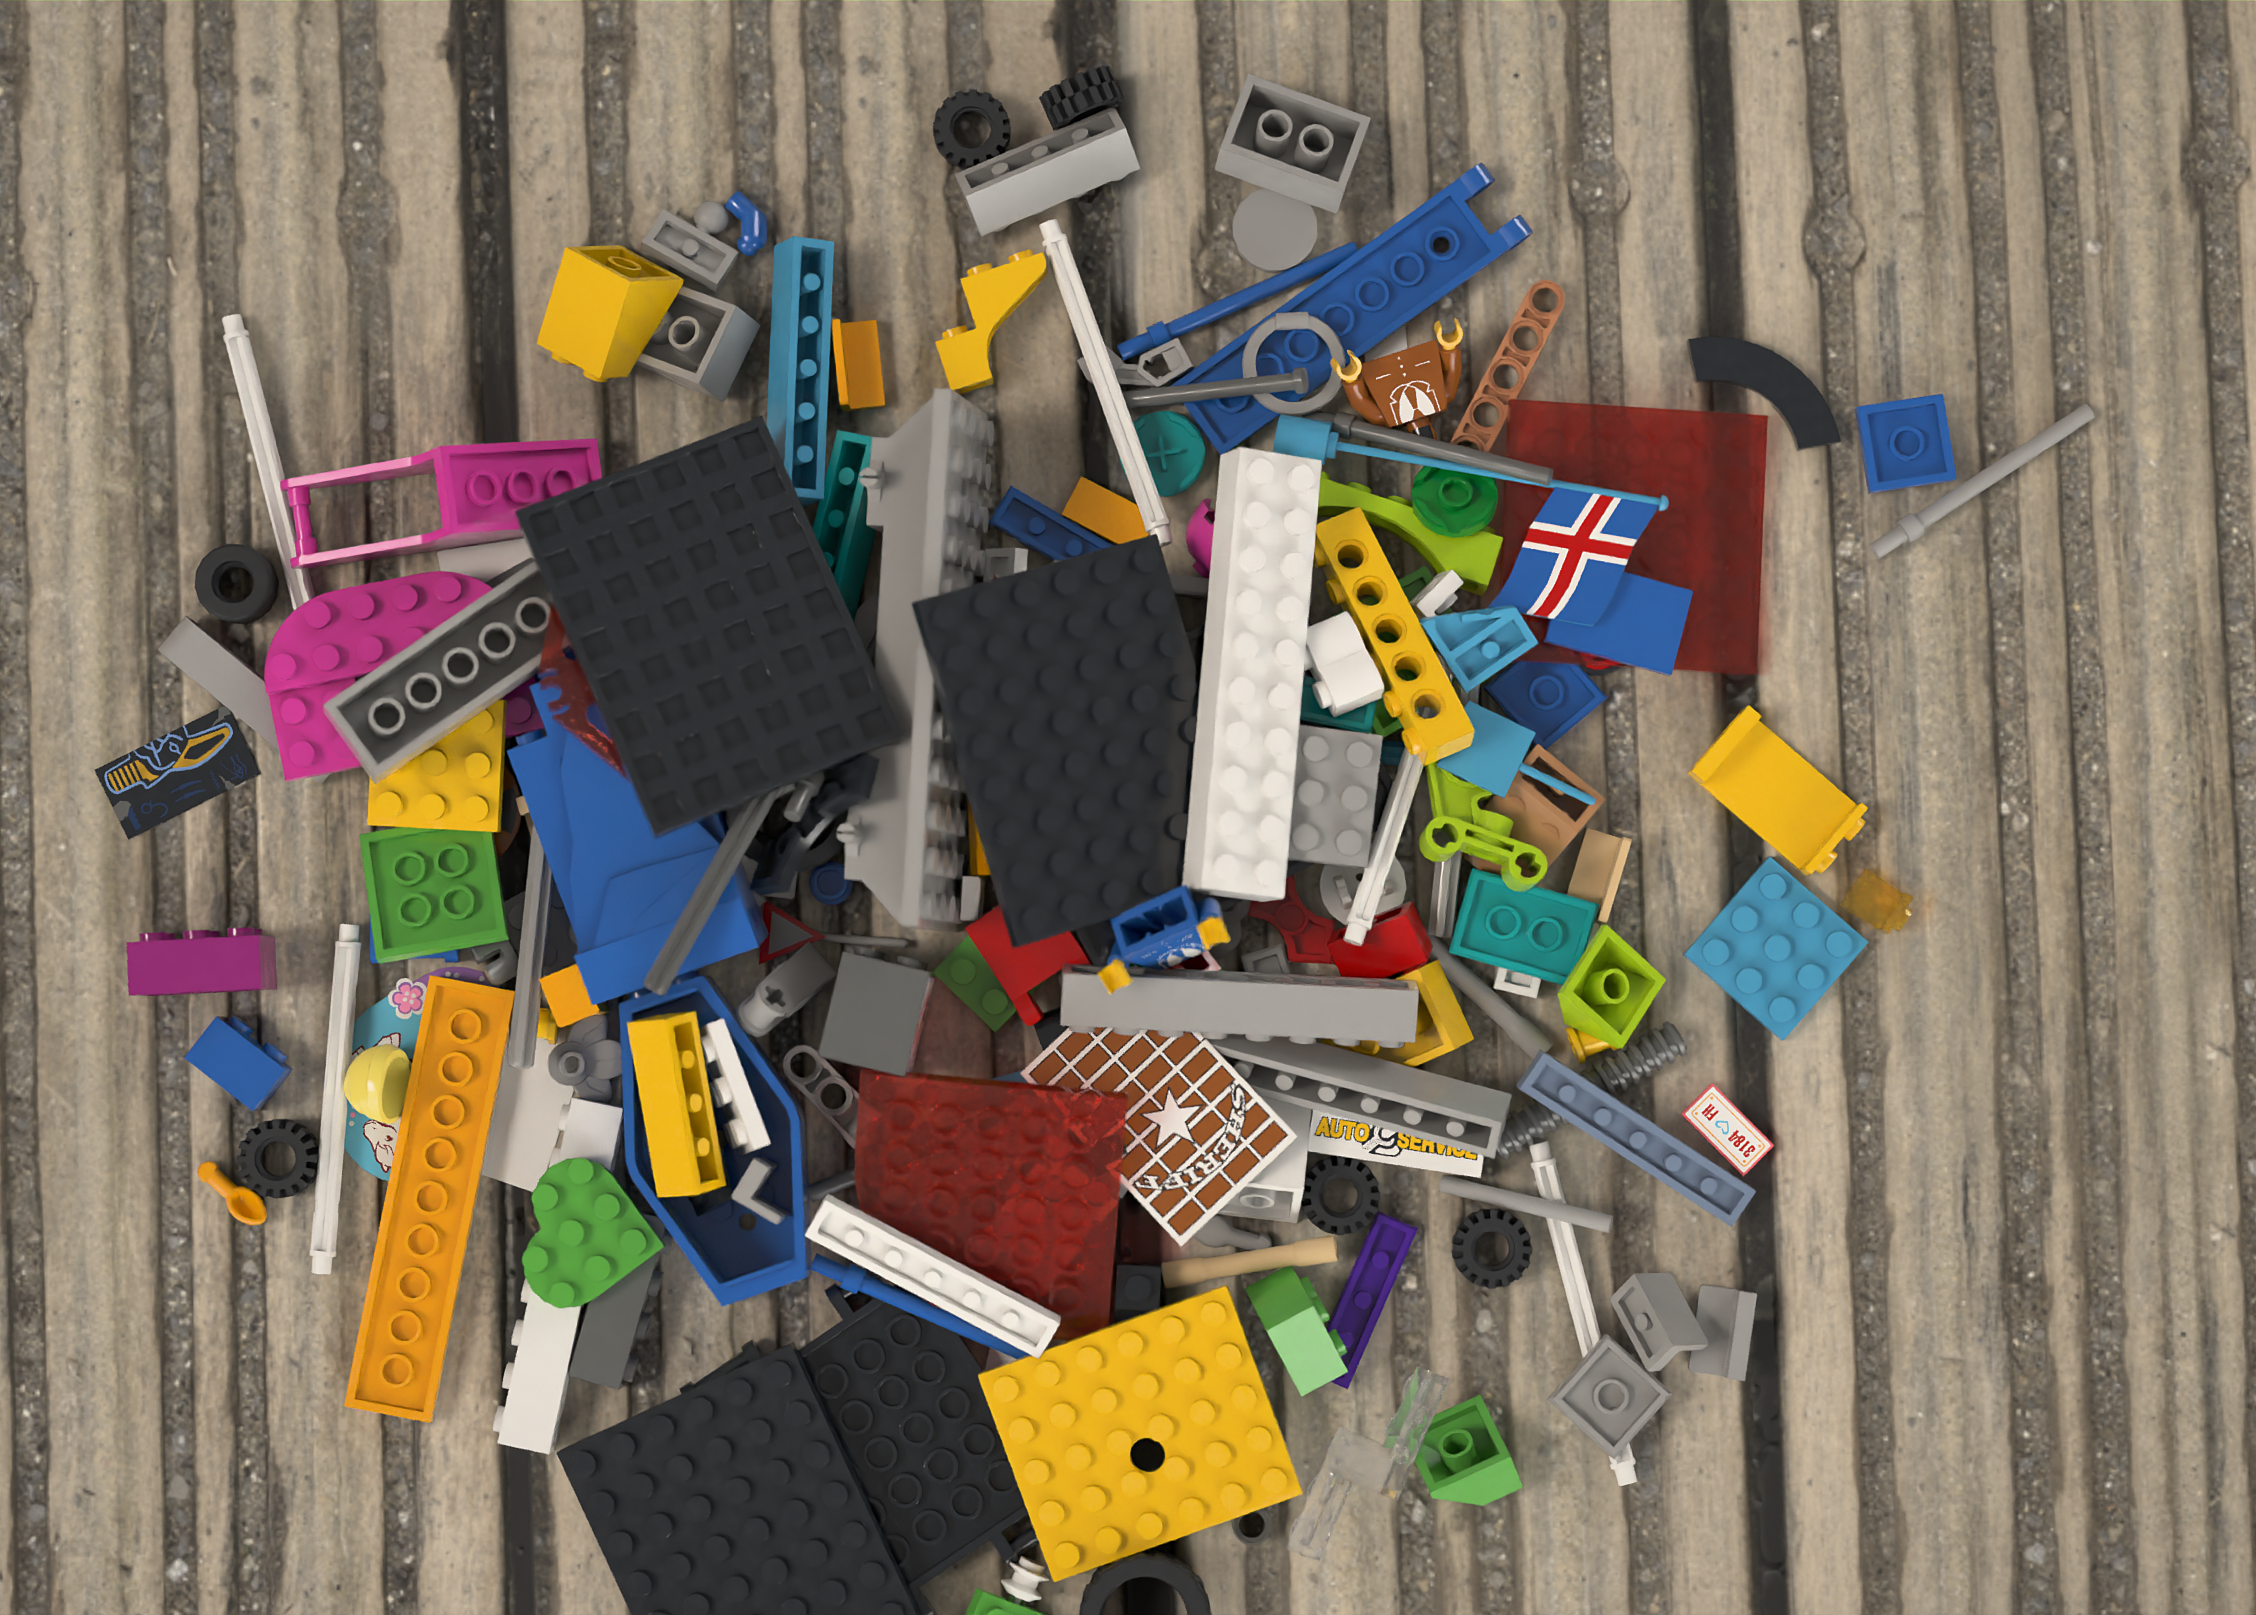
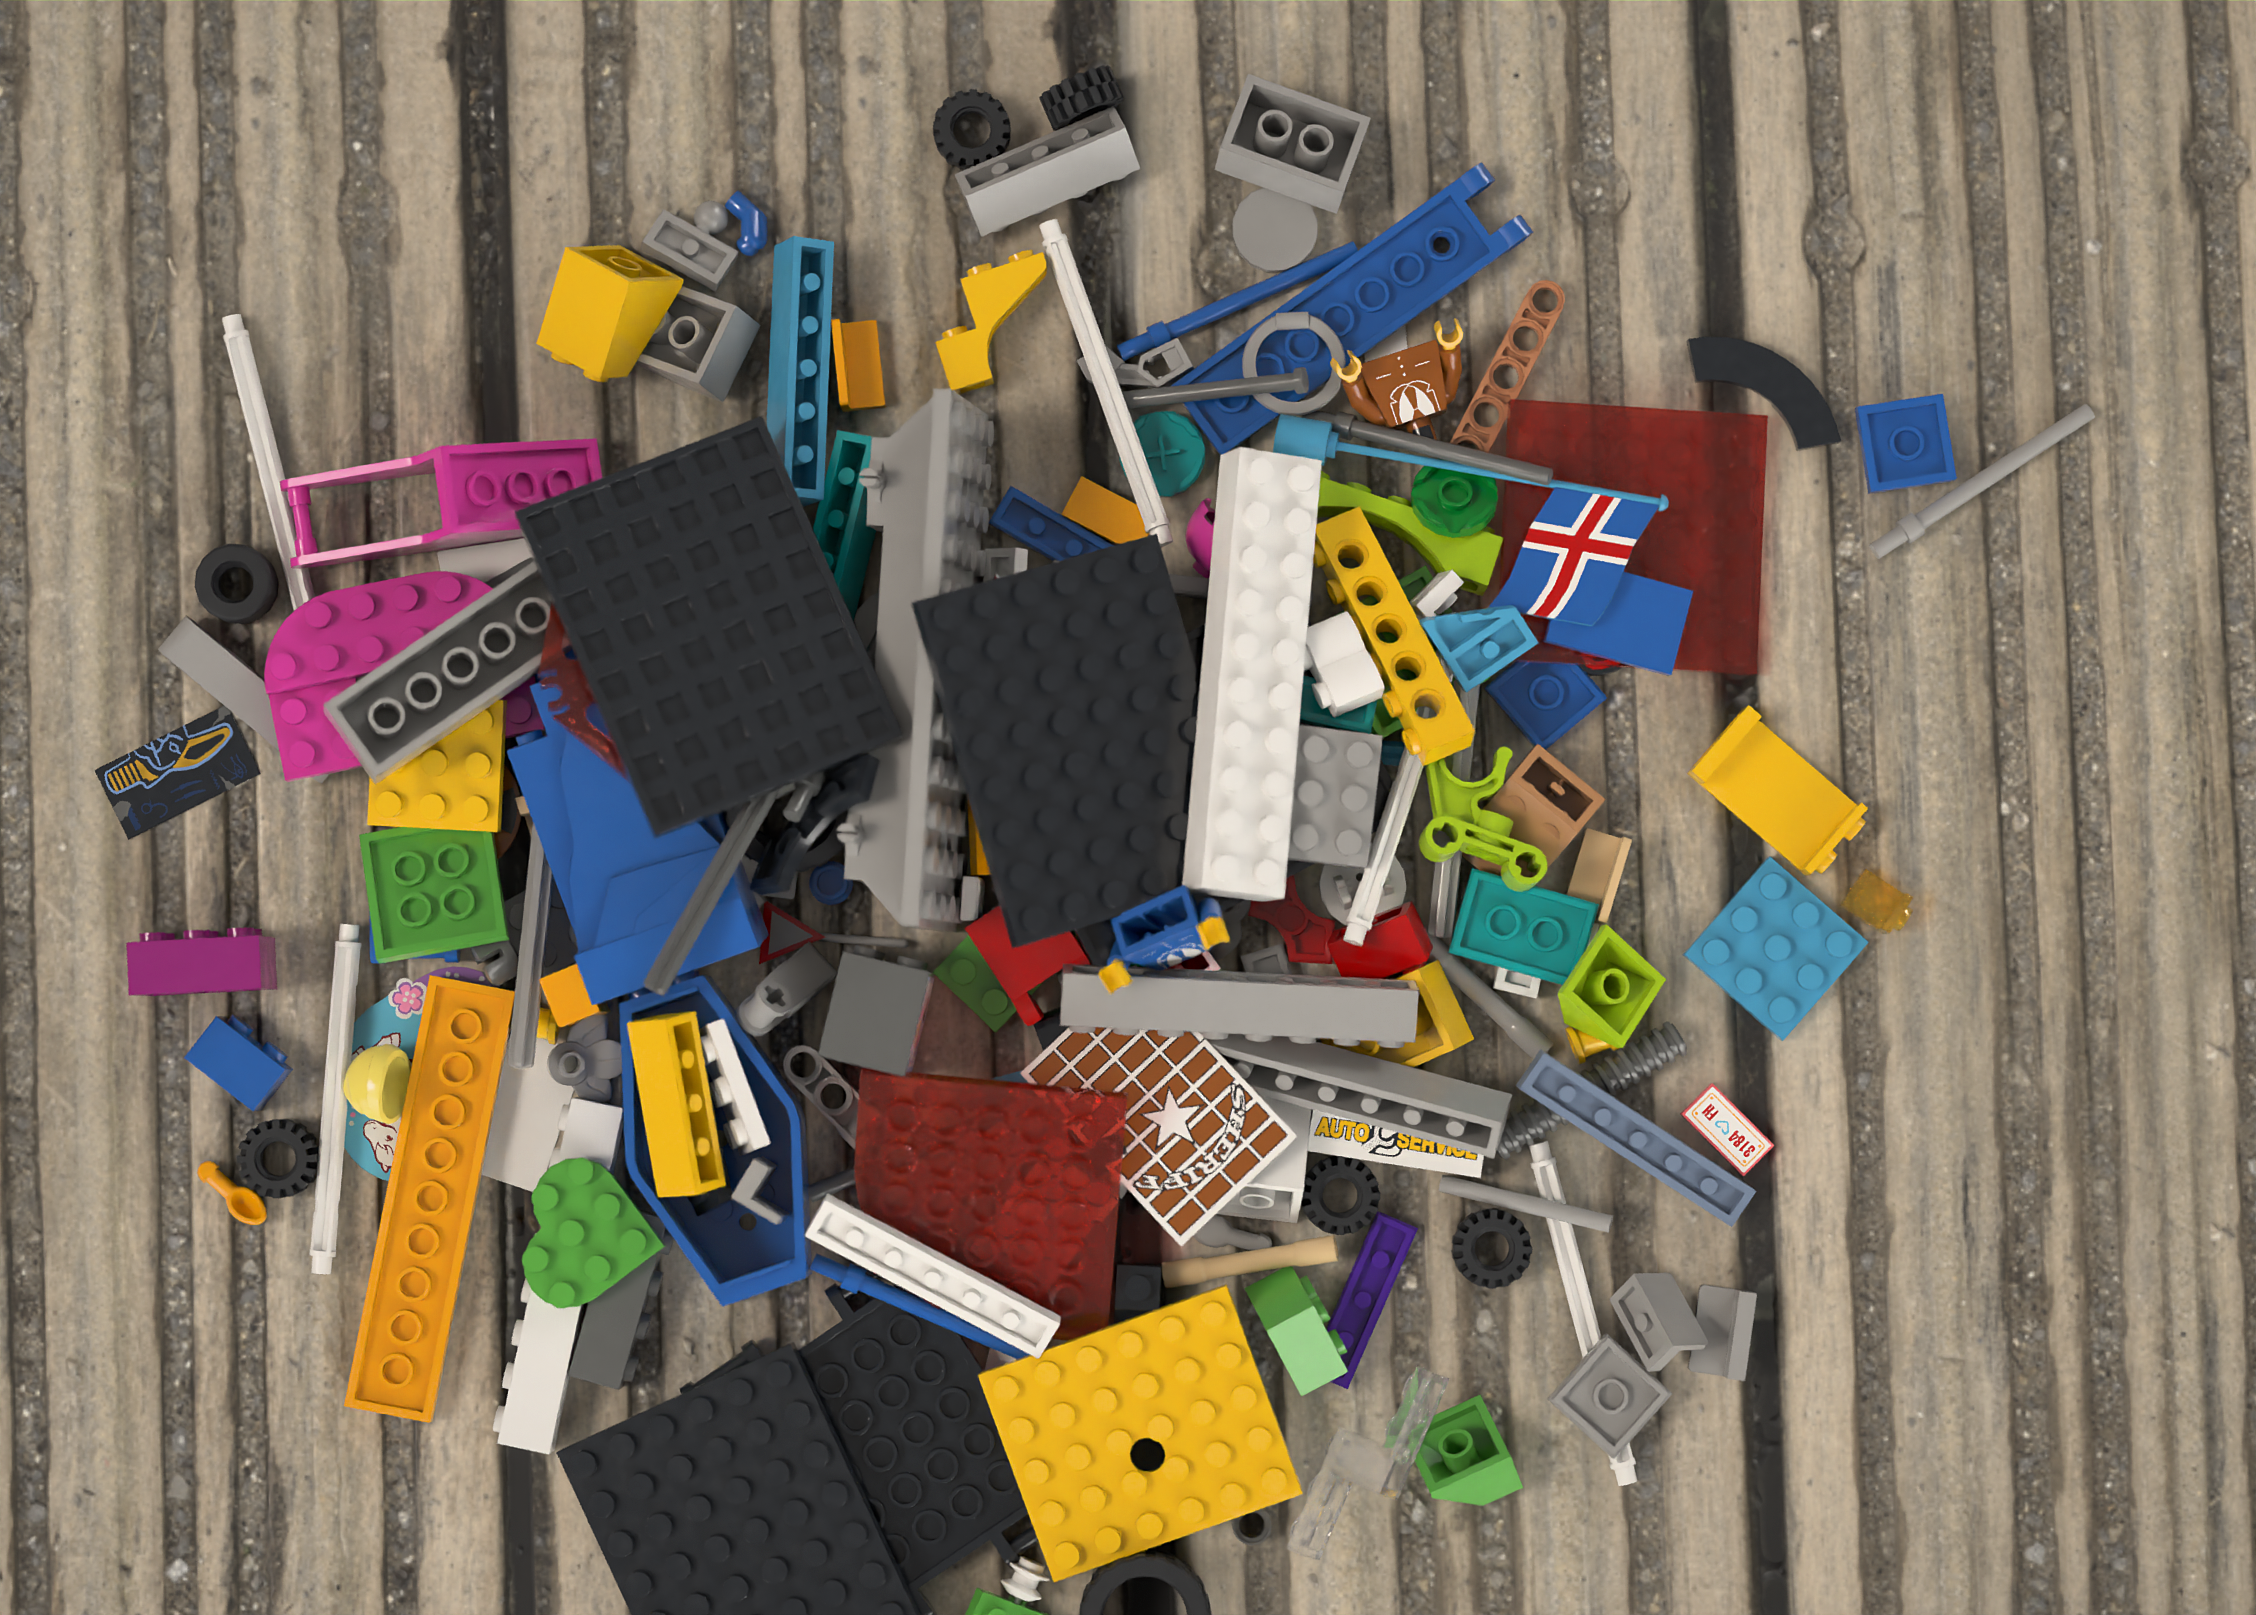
dark azure piece [1437,700,1596,805] -> none

